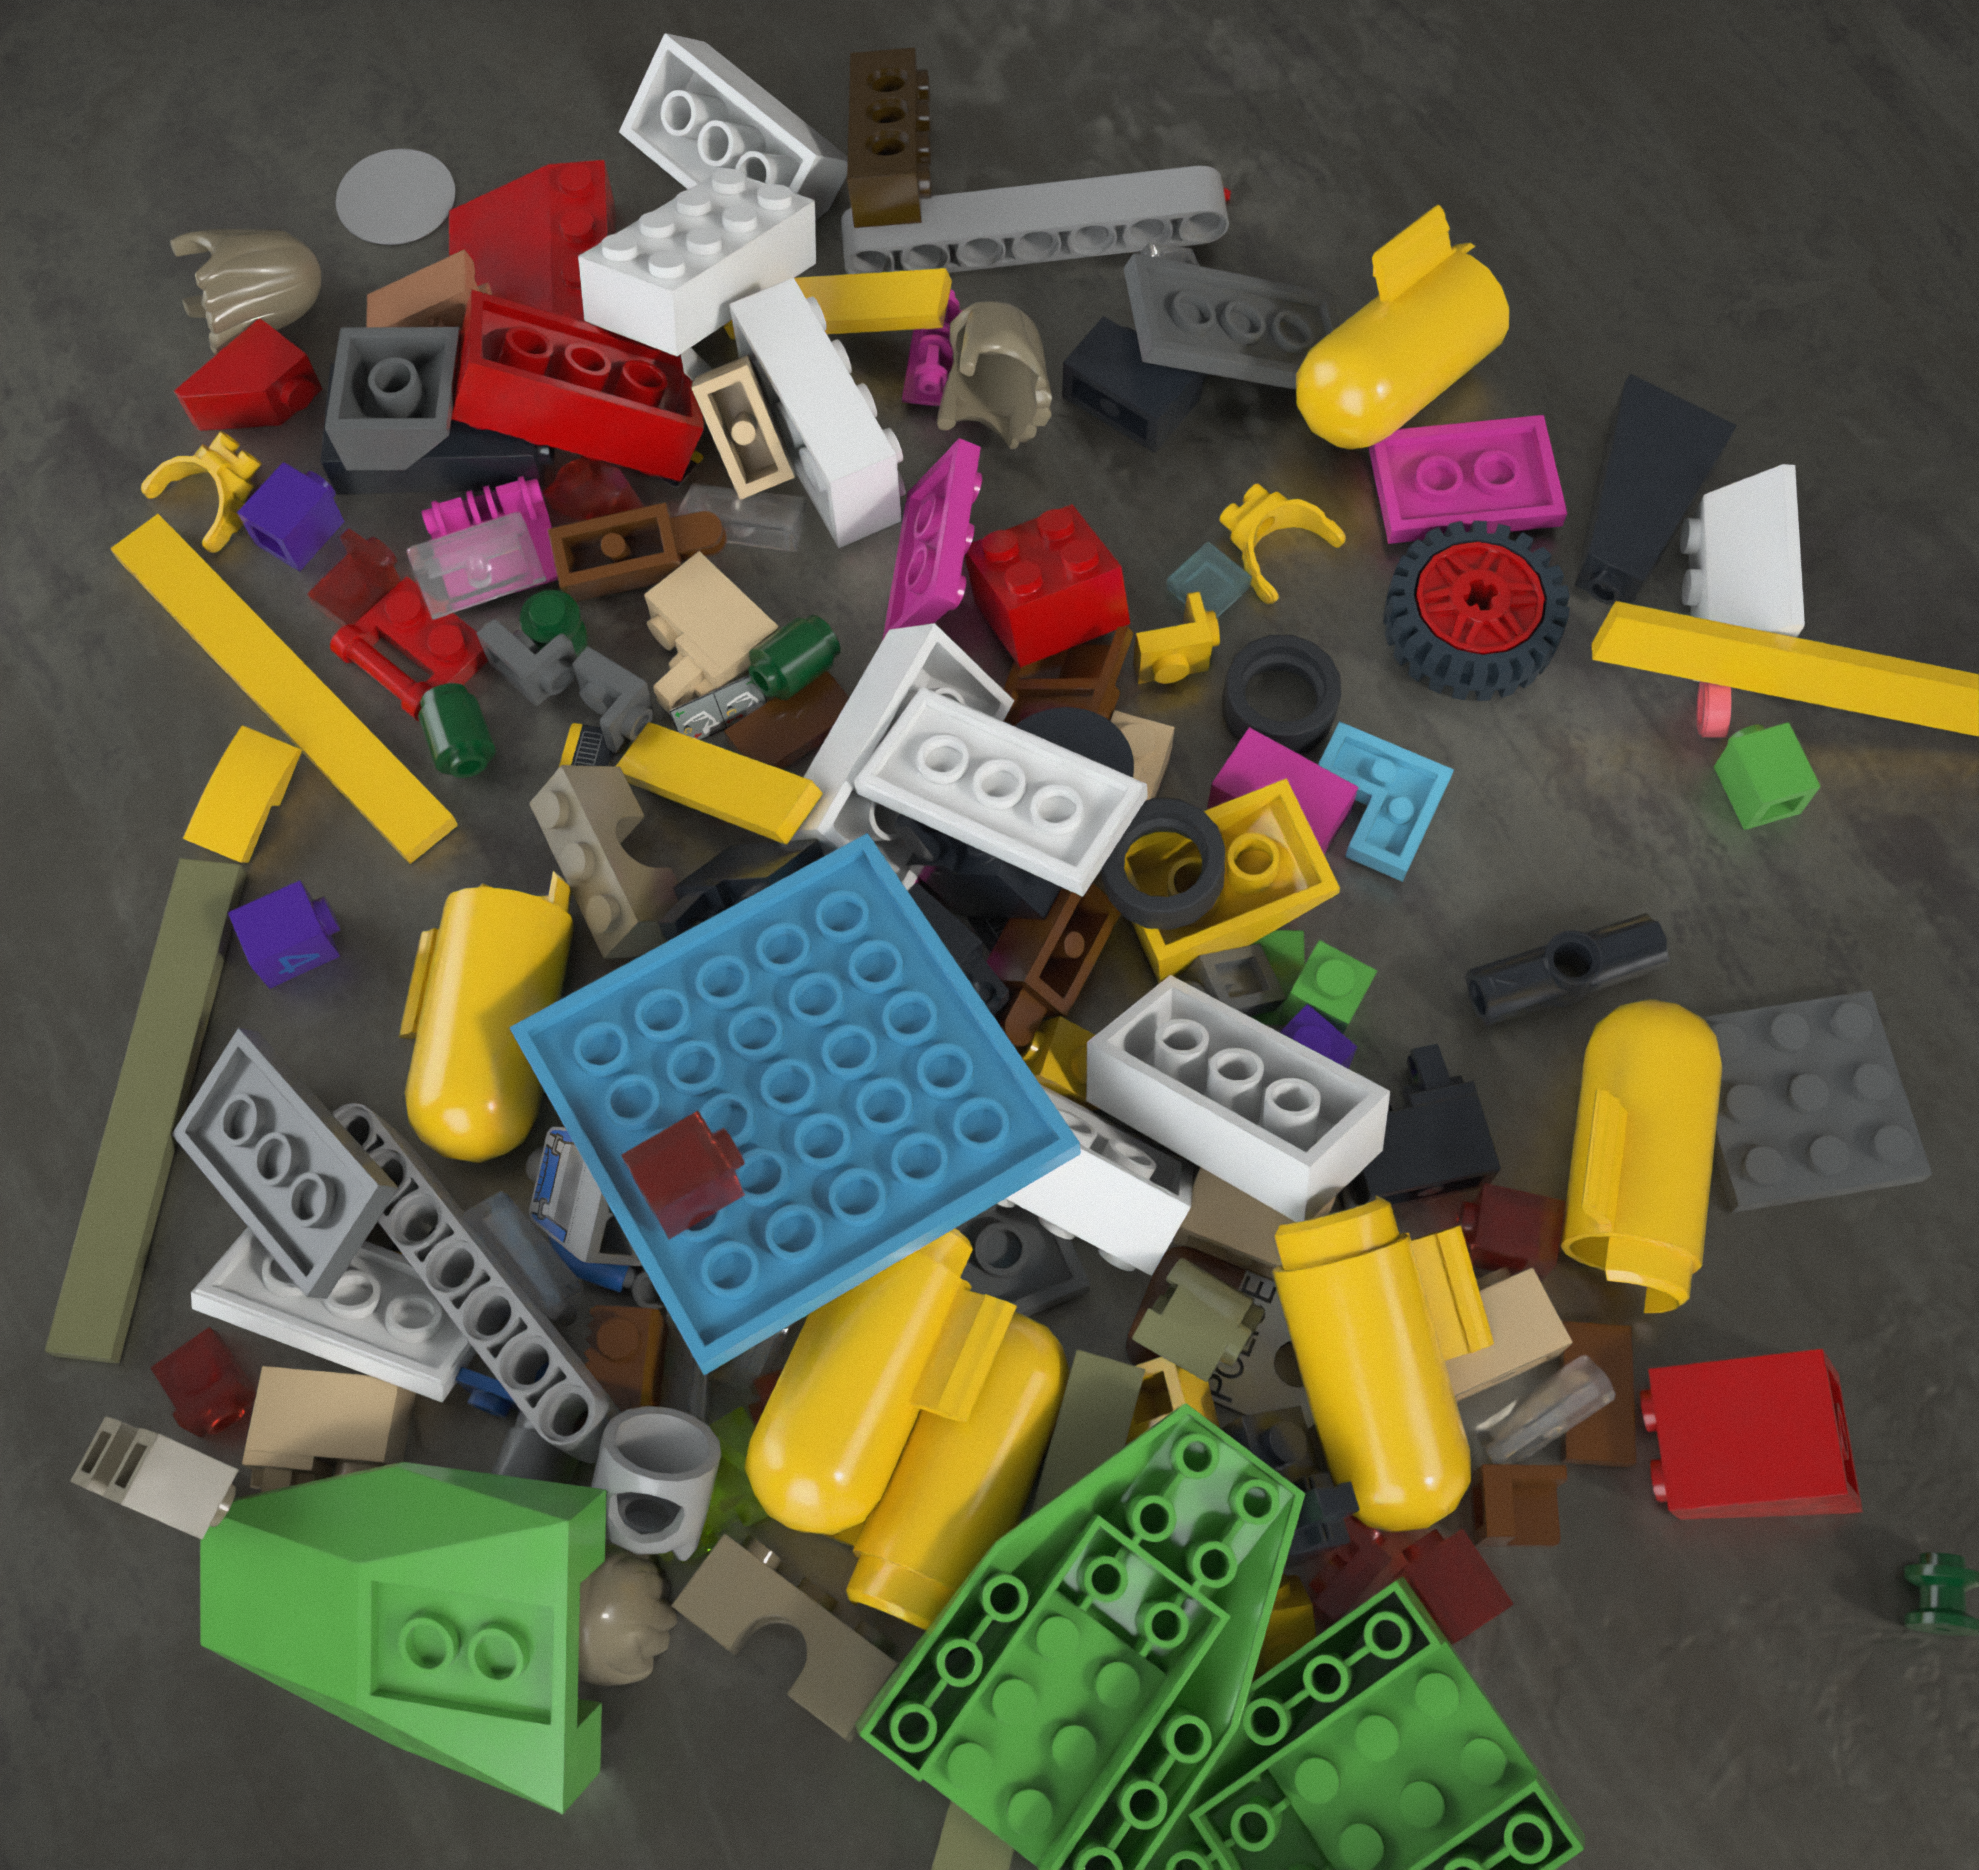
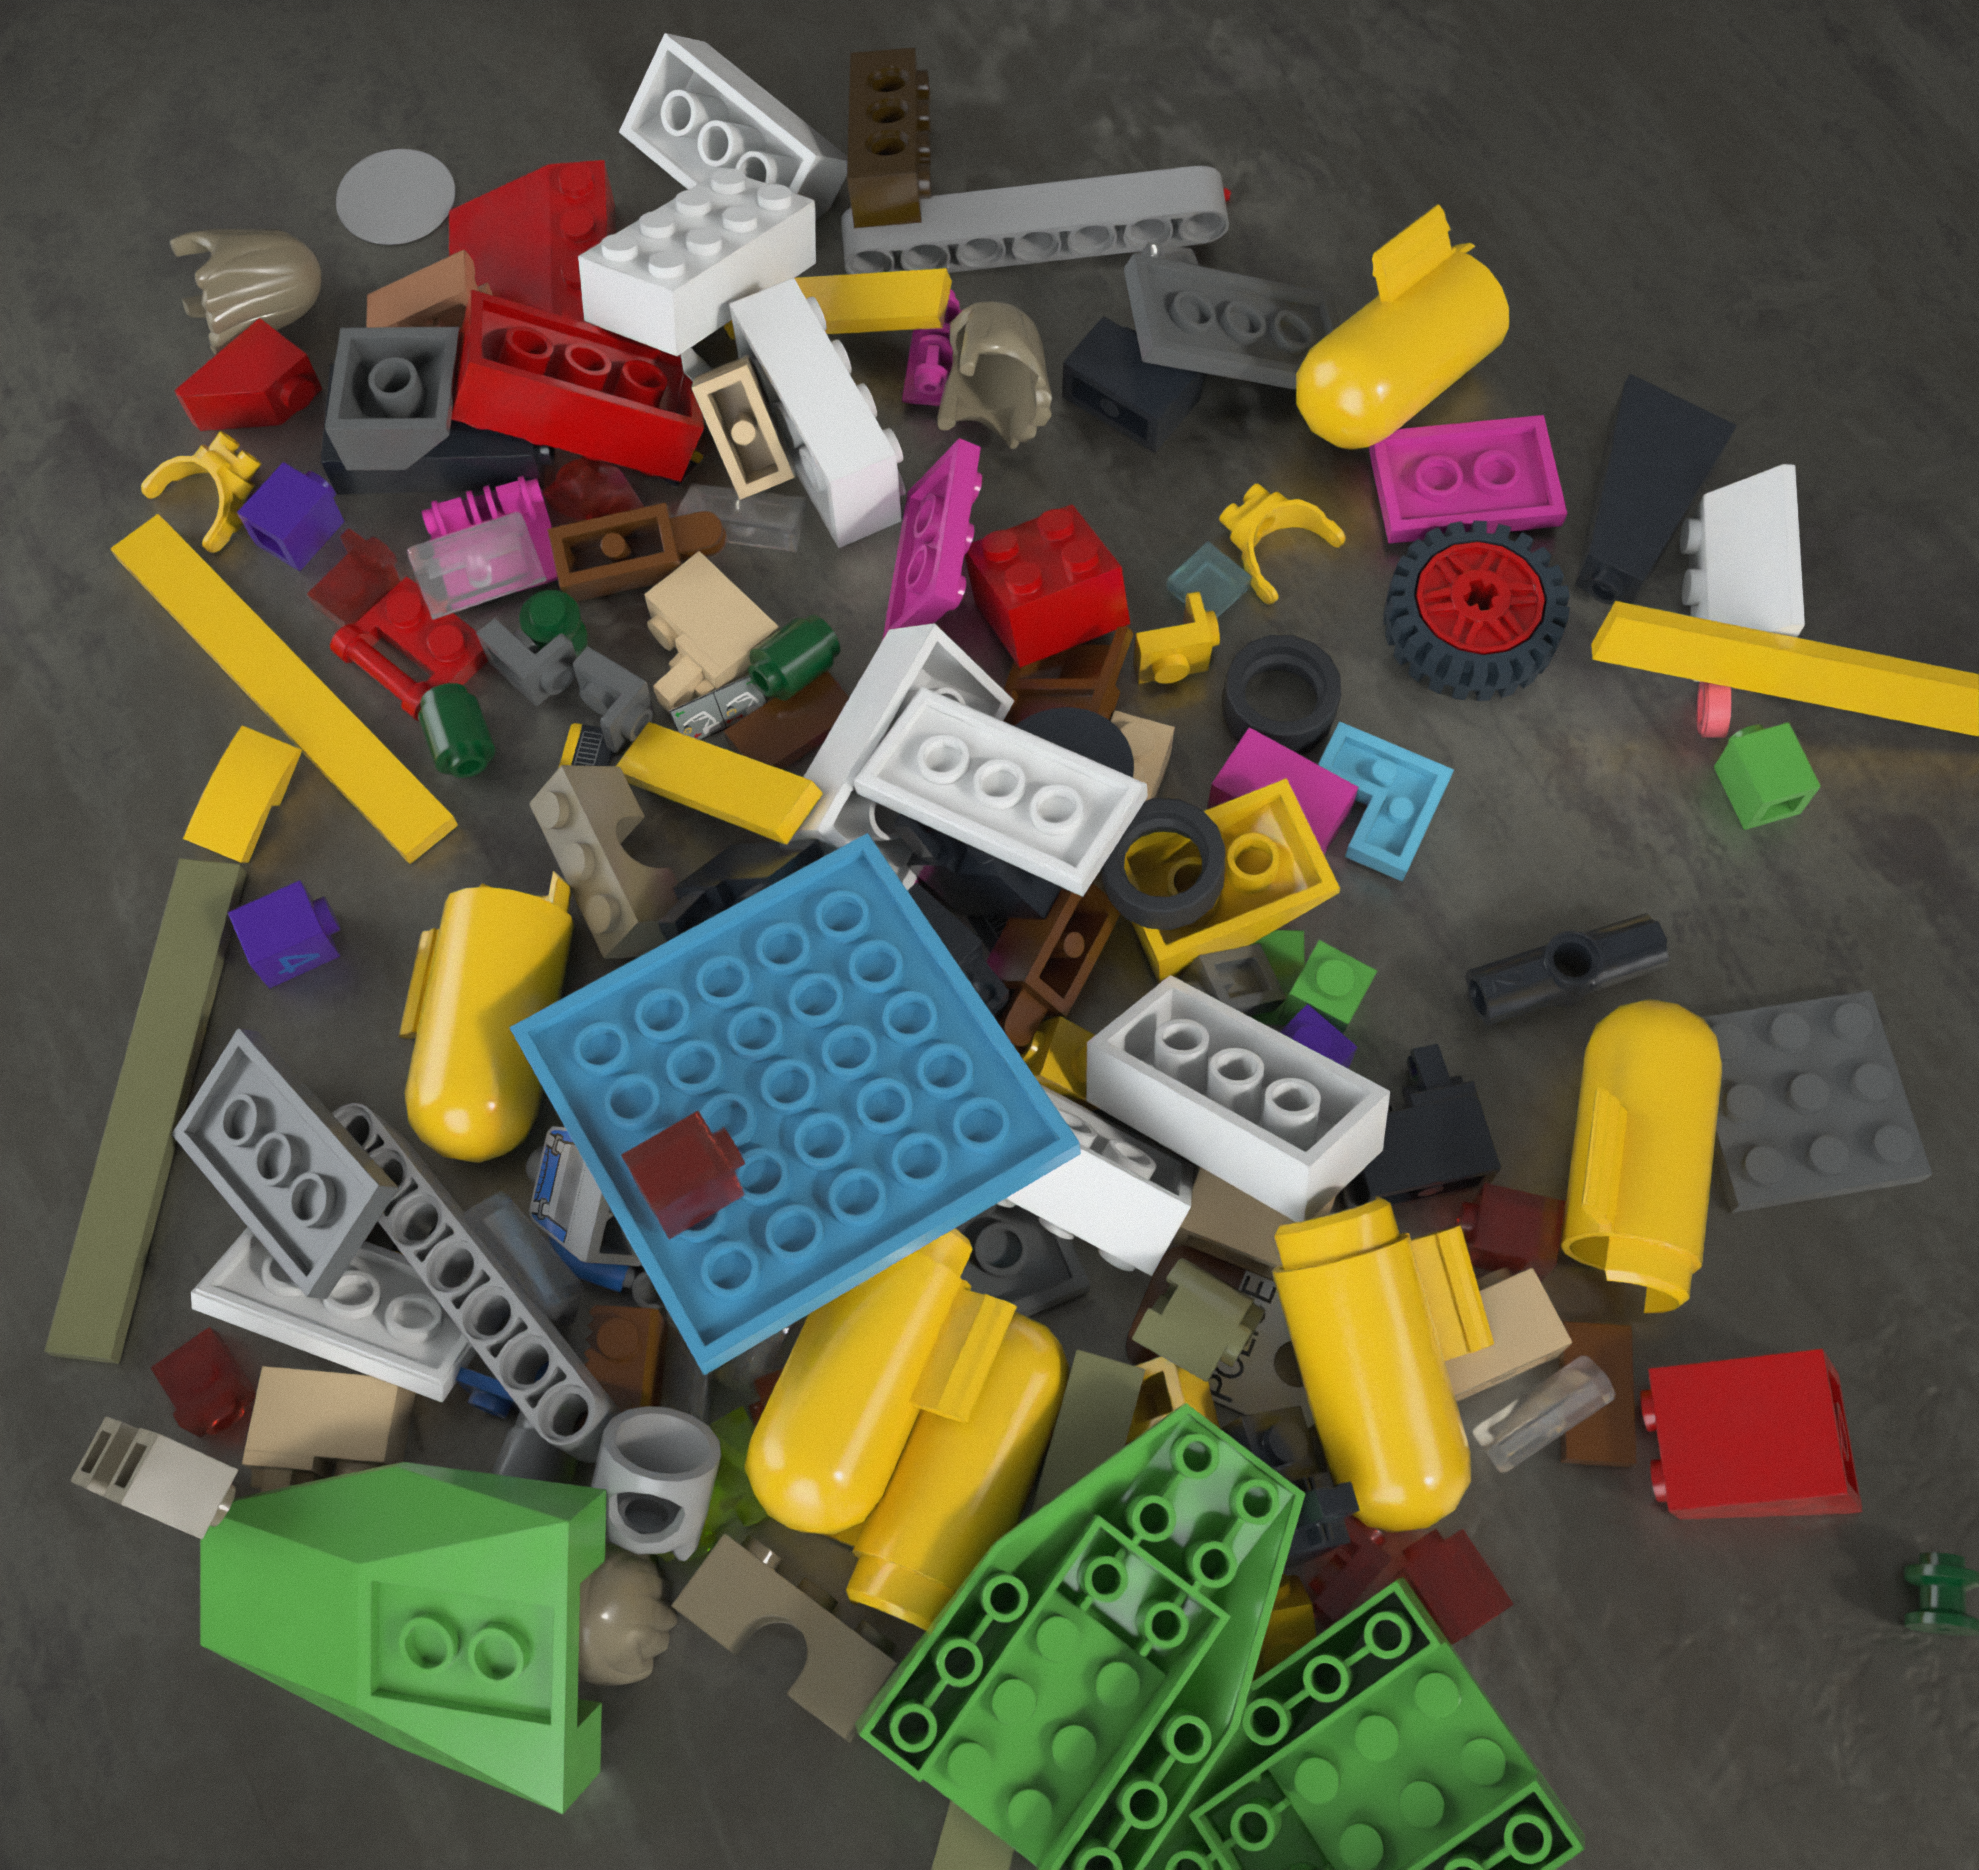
reddish brown panel [1470,1464,1568,1547] -> none

